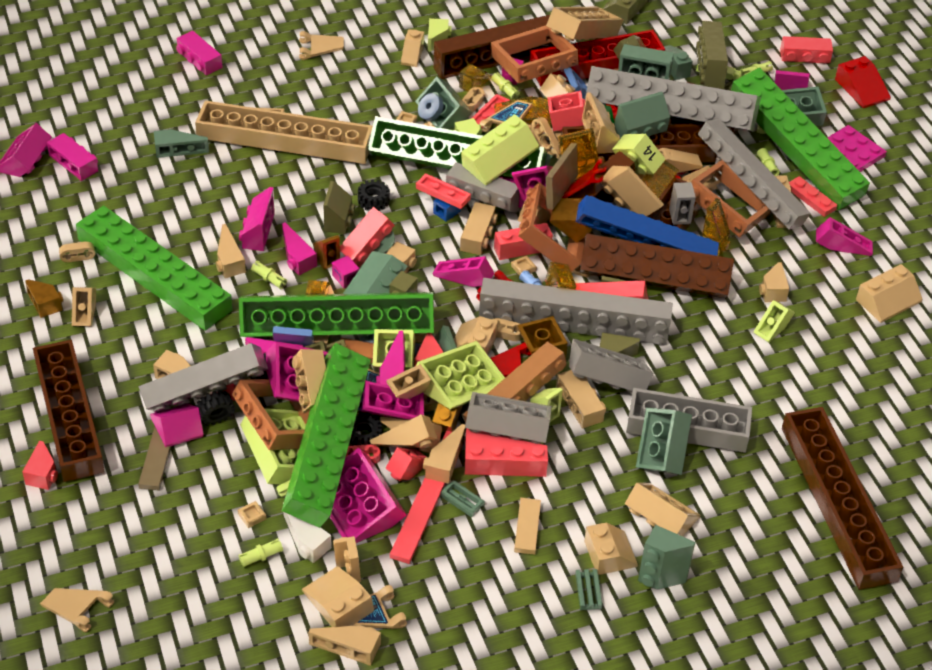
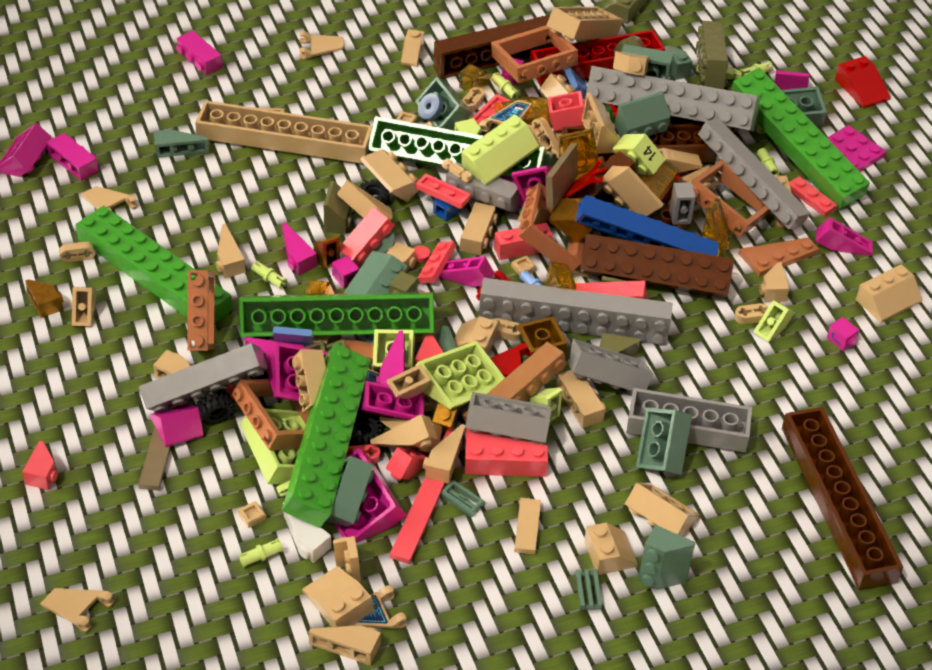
reddish brown brick [32,339,105,482] -> none
dark pink slope [239,187,275,251] -> none
yellowish green slope [428,18,452,52] -> none
coral brick [780,36,833,63] -> none
none -> tan flag [81,186,138,211]
none -> nougat window [187,270,215,351]
none -> sand green slope [325,456,374,527]
none -> tan slope [337,180,393,220]
none -> tan slope [360,149,419,202]
none -> coral tile [413,246,430,263]
none -> coral plate [418,241,456,284]
none -> tan axle [442,158,473,183]
none -> tan slope [613,51,649,76]
none -> tan beam [734,303,769,324]
none -> nougat wing [738,238,819,277]
none -> dark pink brick [827,317,860,351]

